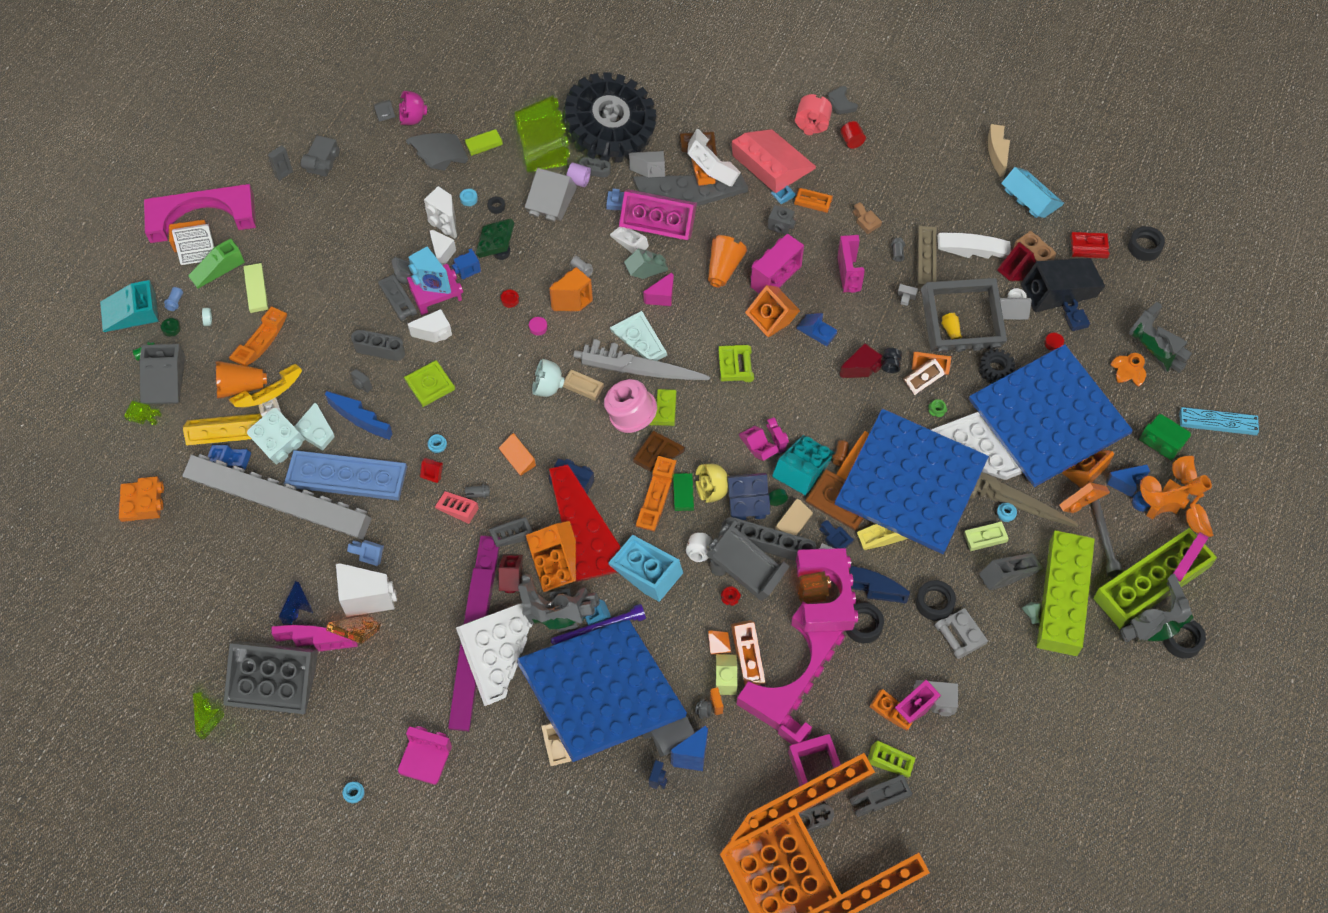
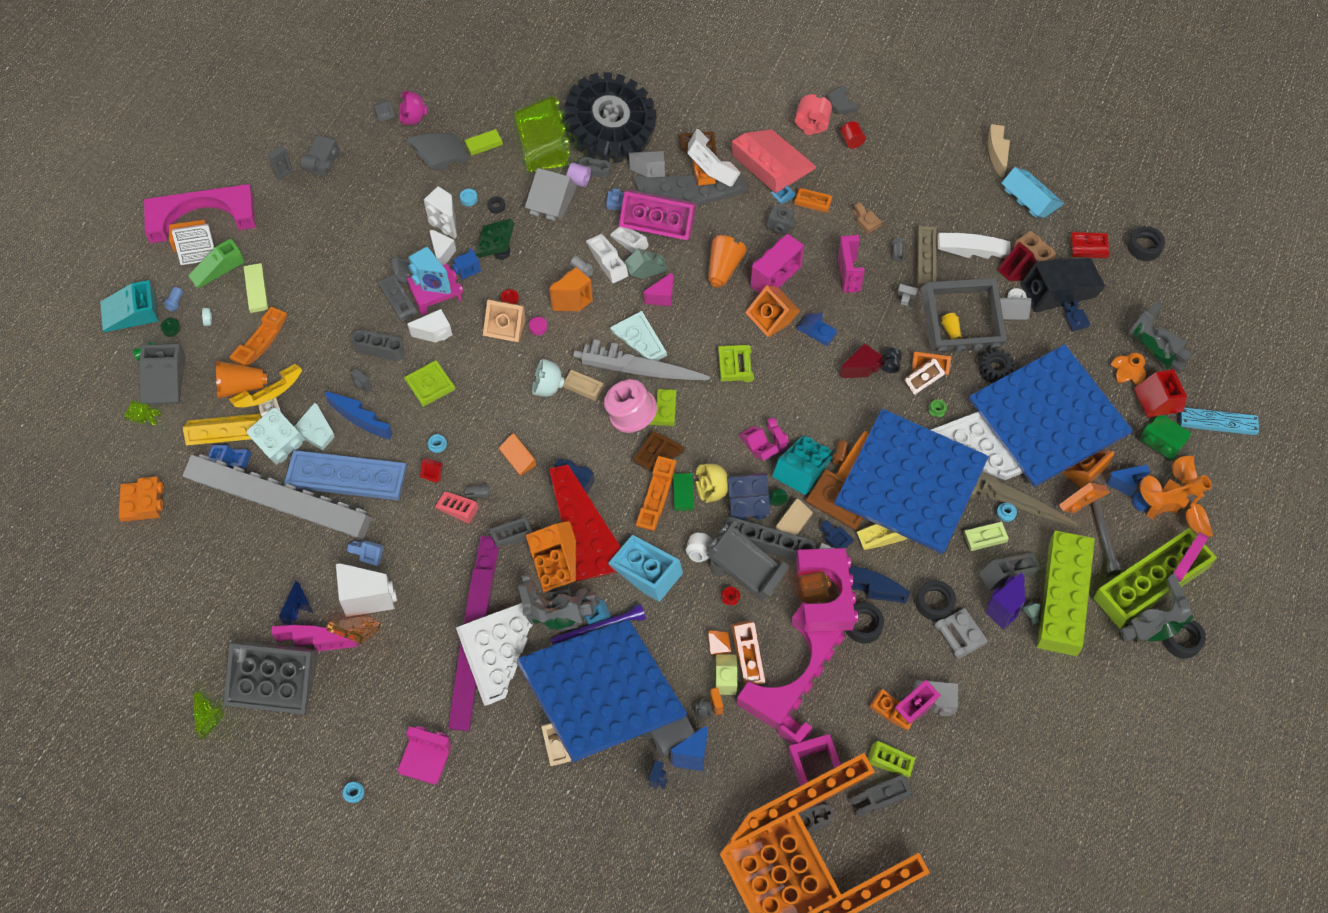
dark red slope [499,555,523,593] -> none
red tile [1045,333,1064,351] -> none
none -> light nougat slope [483,299,526,342]
none -> white slope [586,234,628,283]
none -> dark purple slope [986,573,1025,630]
none -> red slope [1134,369,1187,418]

